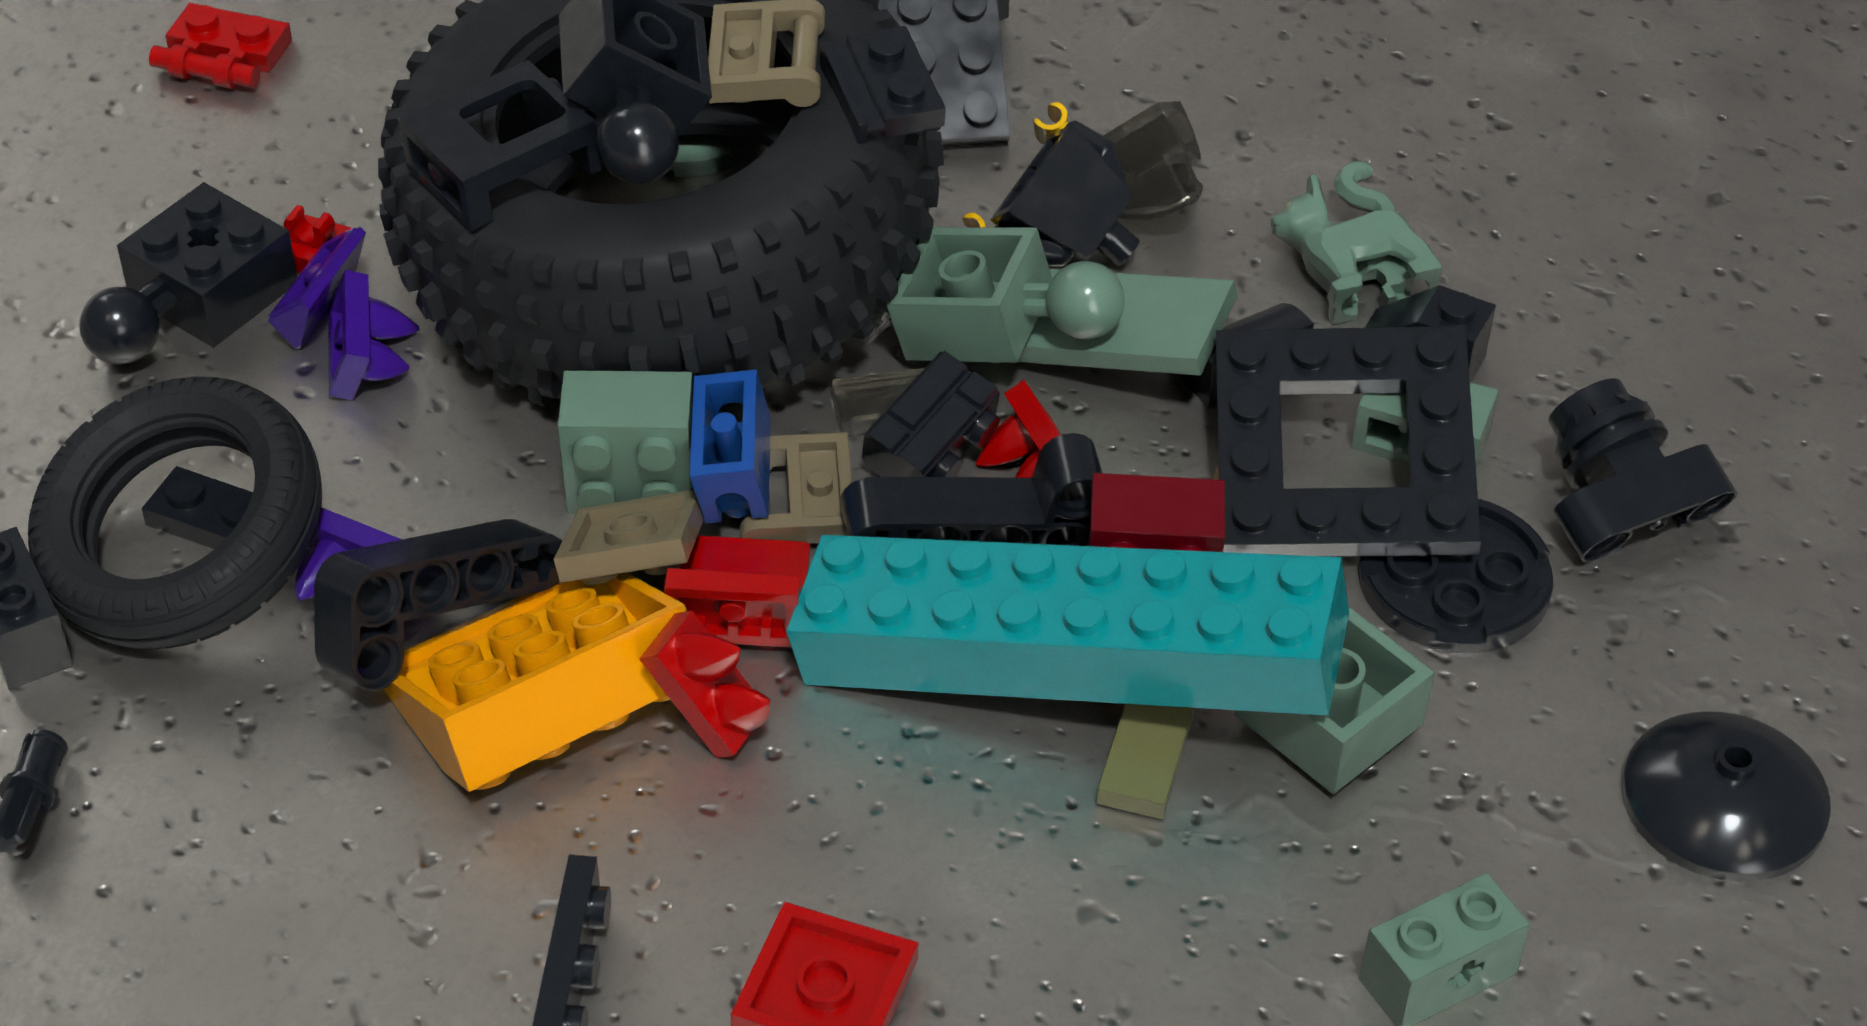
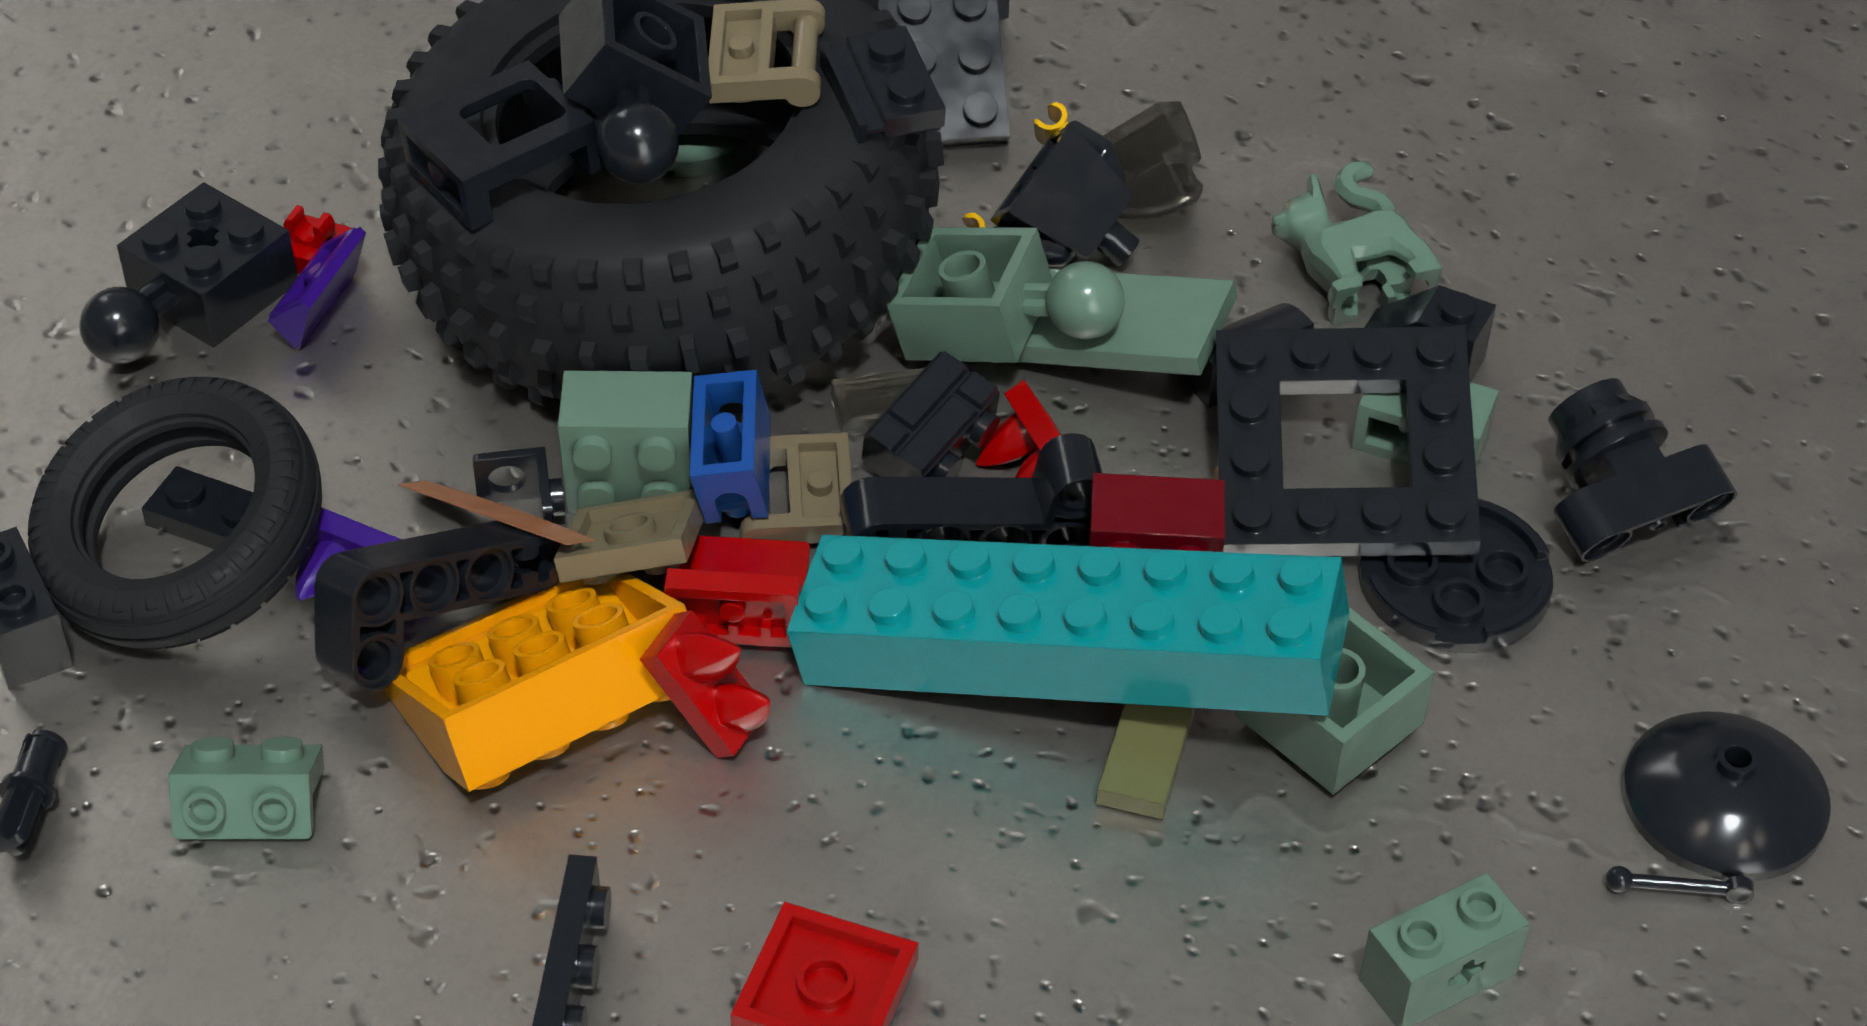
red plate [149,2,292,89] -> none
dark purple tile [328,270,419,400] -> none
none -> sand green bracket [168,737,324,839]
none -> nougat sticker [398,480,595,545]
none -> black bracket [472,447,566,523]
none -> black hinge [1605,866,1754,904]

